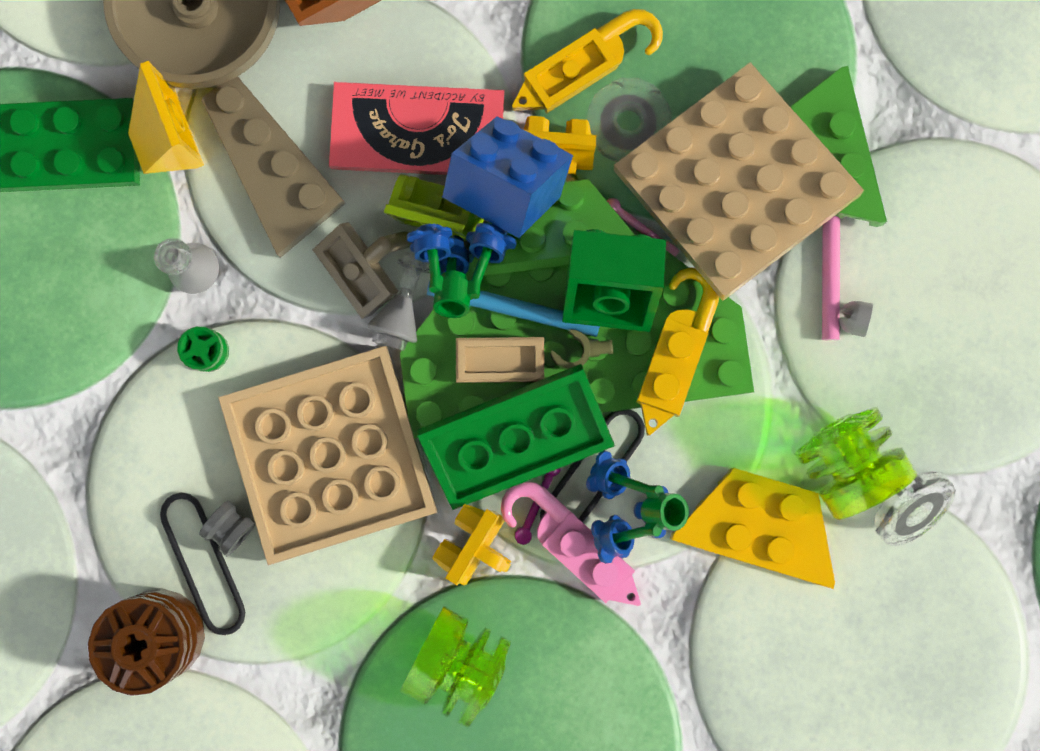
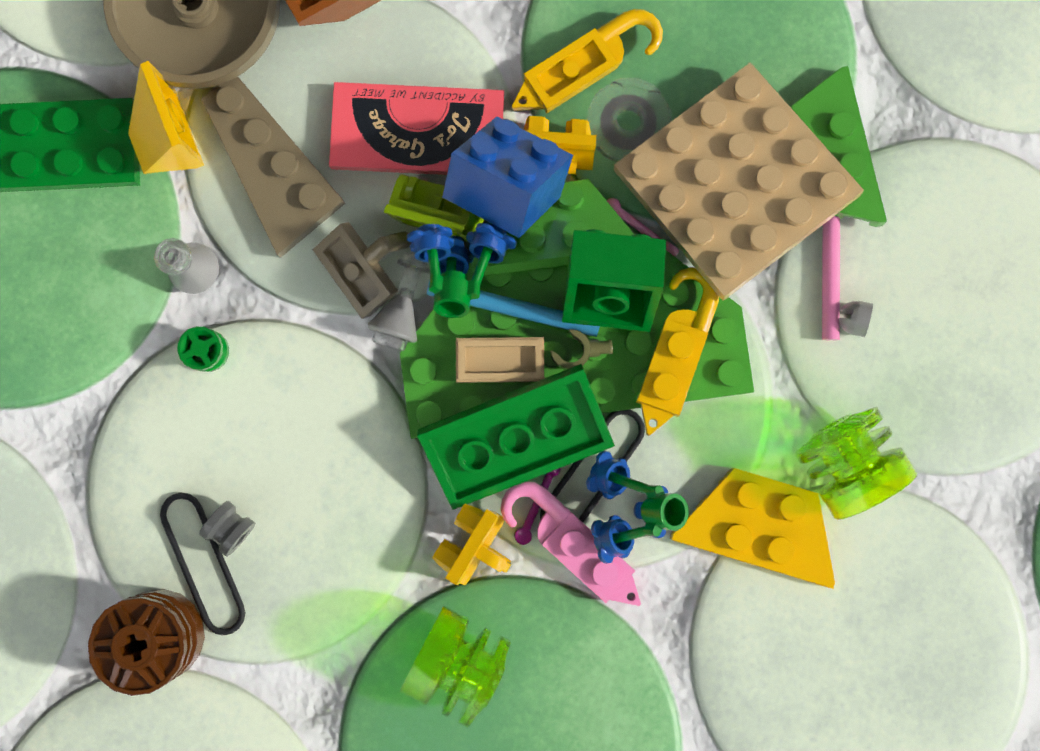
tan plate [218,346,438,565] -> none
clear tile [874,471,956,546] -> none

